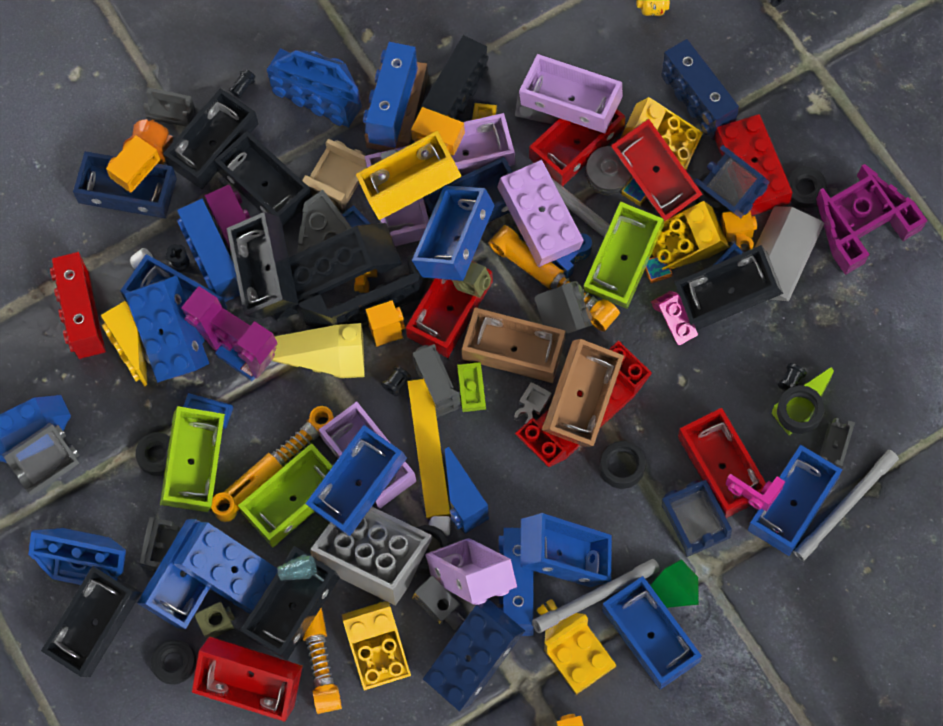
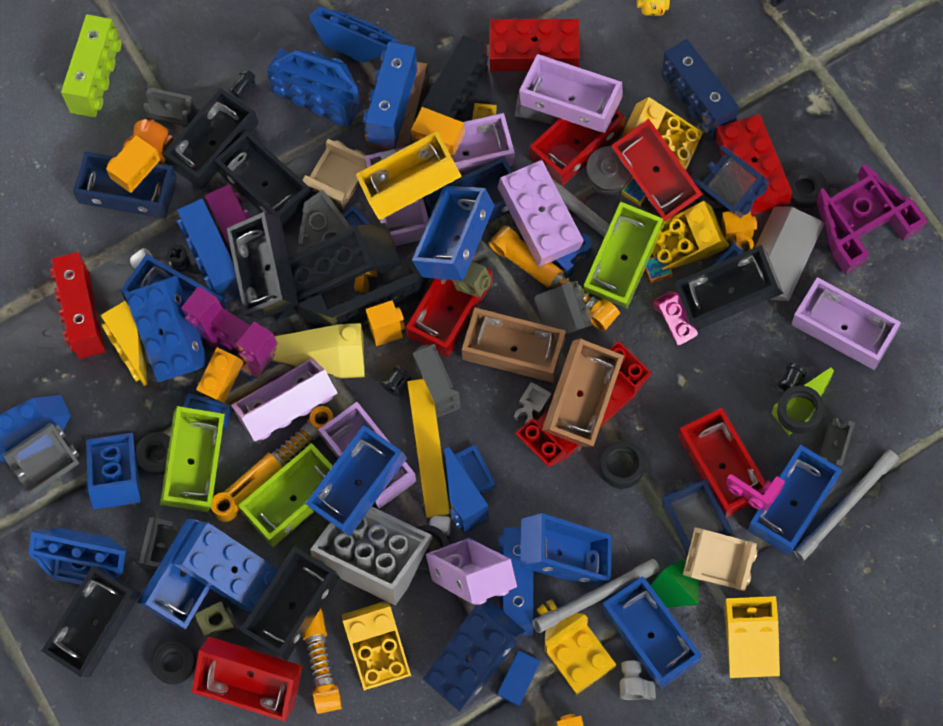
clear light blue cone [278,554,317,581] -> none
dark grey torso [412,575,465,630] -> none
lime plate [457,362,486,412] -> none
none -> lime piece [61,14,122,118]
none -> blue slope [86,433,141,510]
none -> light orange brick [196,347,245,403]
none -> piece [231,358,337,441]
none -> blue wedge [309,6,398,62]
none -> blue tile [454,445,497,495]
none -> red piece [490,19,579,72]
none -> blue tile [497,650,541,707]
none -> light grey piece [619,661,656,700]
none -> tan panel [683,527,757,591]
none -> yellow slope [724,596,780,678]
none -> lavender piece [791,277,901,370]

